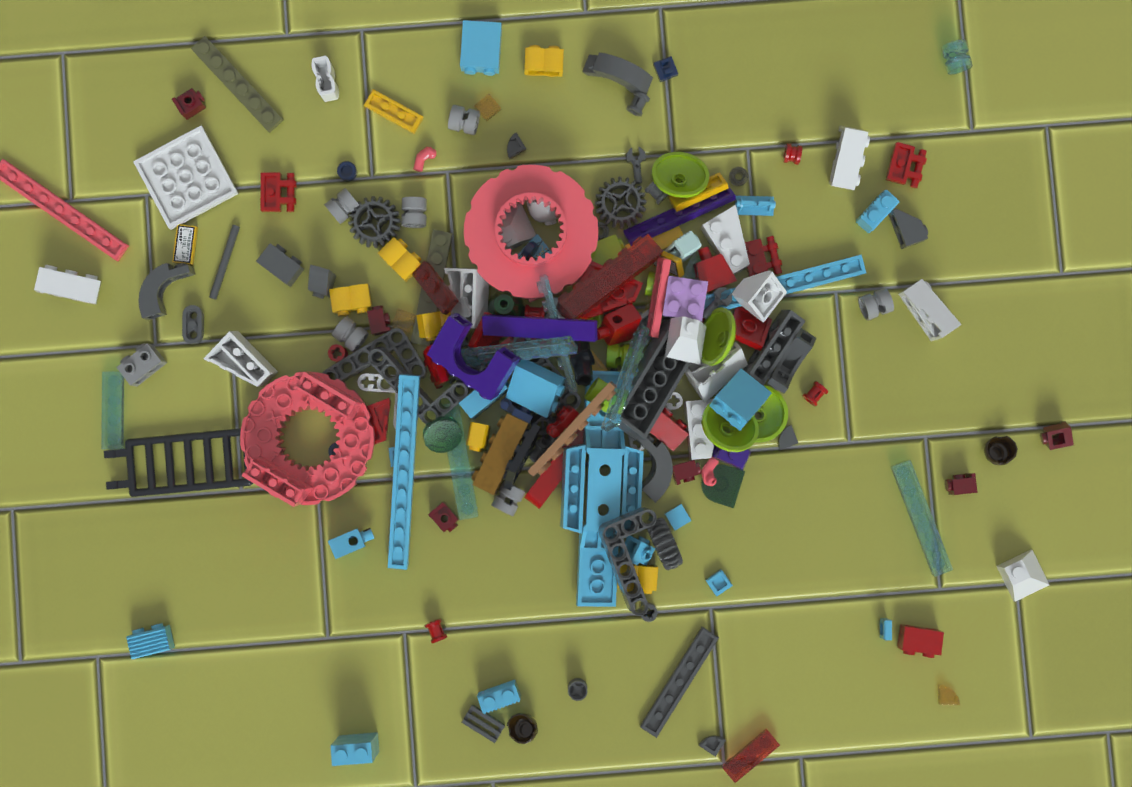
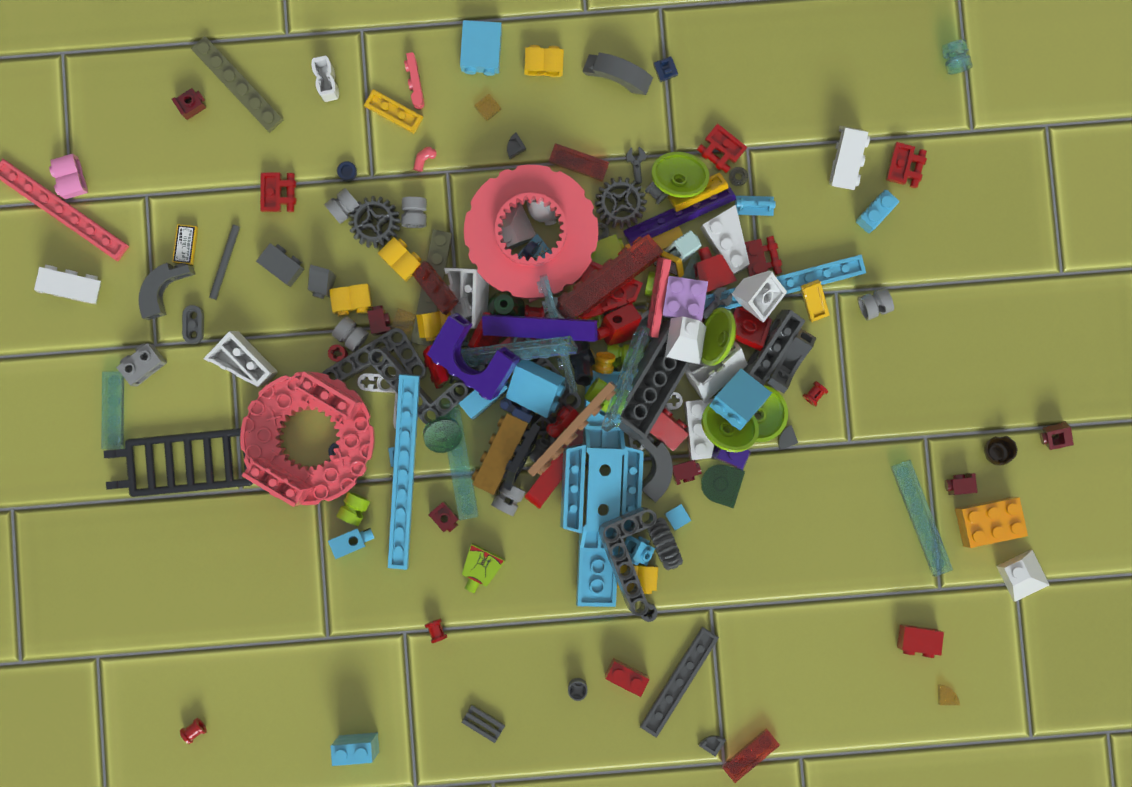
medium azure brick [126,623,175,659] -> none
white plate [133,126,239,230] -> none
red wing [367,398,391,445] -> none
light grey wheel [448,105,480,135] -> none
yellow brick [466,422,491,452] -> none
medium azure brick [477,680,521,714] -> none
dark brown hair [507,713,538,744] -> none
dark grey bush [626,91,650,116] -> none
coral arm [701,457,719,486] -> none
medium azure tile [705,569,733,597] -> none
red wheel [783,143,803,165] -> none
medium azure tile [880,618,892,640] -> none
dark grey slope [888,209,928,249] -> none
white wedge [898,279,962,342] -> none
none -> bright pink brick [49,153,88,199]
none -> red bush [180,718,207,744]
none -> lime wheel [336,491,371,527]
none -> coral hinge [404,52,425,109]
none -> lime torso [462,543,506,593]
none -> clear red plate [549,143,609,182]
none -> light orange wheel [594,352,616,374]
none -> red brick [605,658,650,697]
none -> red plate [697,123,747,174]
none -> yellow tile [800,279,830,322]
none -> light orange brick [955,497,1028,548]

